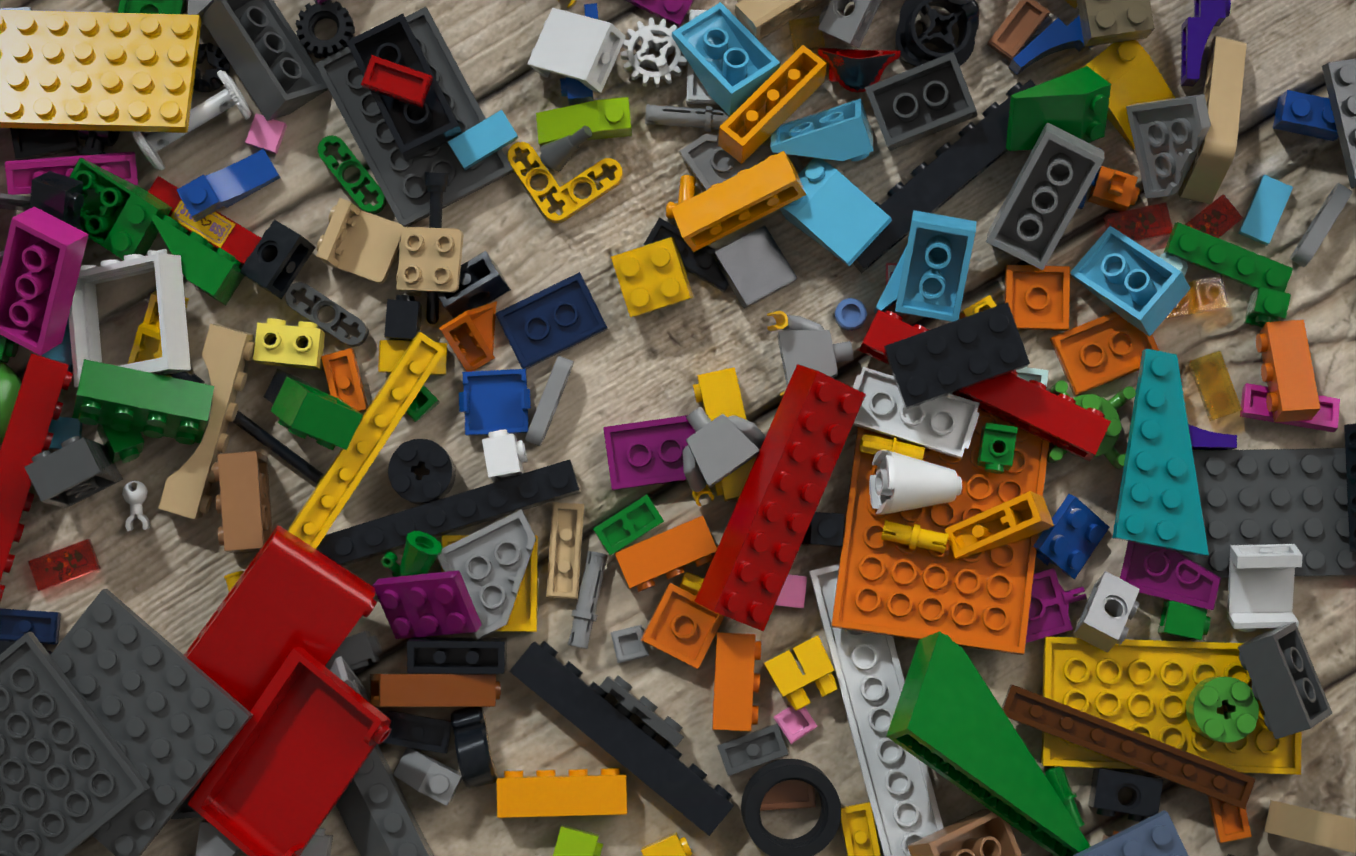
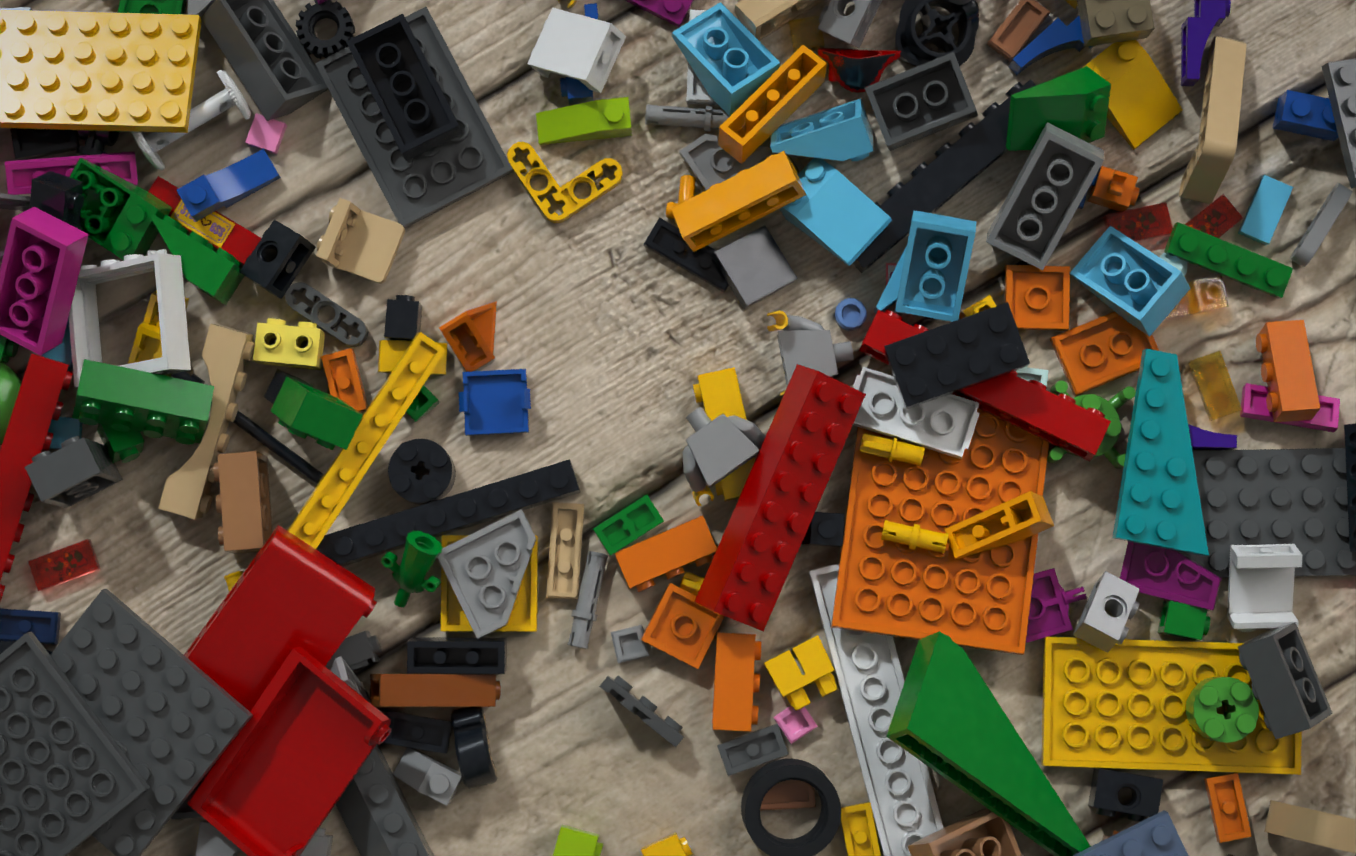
white arm [122,480,150,531] -> none
black gear [193,42,230,92] -> none
green beam [318,135,386,214] -> none
red tile [361,55,433,108] -> none
magenta plate [373,570,482,639] -> none
tan bracket [396,227,464,296] -> none
black piece [424,172,450,324] -> none
black brick [436,251,511,319] -> none
medium azure tile [448,110,519,170] -> none
white brick [482,430,528,482] -> none
dark blue tile [495,272,608,369] -> none
light orange brick [497,768,628,818] -> none
black brick [509,641,734,836] -> none
light grey beam [525,356,574,446] -> none
dark grey cone [540,126,592,172] -> none
magenta plate [603,415,696,491] -> none
yellow brick [611,237,694,317] -> none
white gear [620,18,687,88] -> none
bright pink tile [775,574,807,609] -> none
white cone [869,450,962,515] -> none
green brick [977,422,1018,474] -> none
reddish brown plate [1002,684,1256,809] -> none
blue piece [1033,494,1110,579] -> none
green axle [1045,766,1085,827] -> none
light grey plate [1126,94,1211,198] -> none
green brick [1244,287,1291,328] -> none

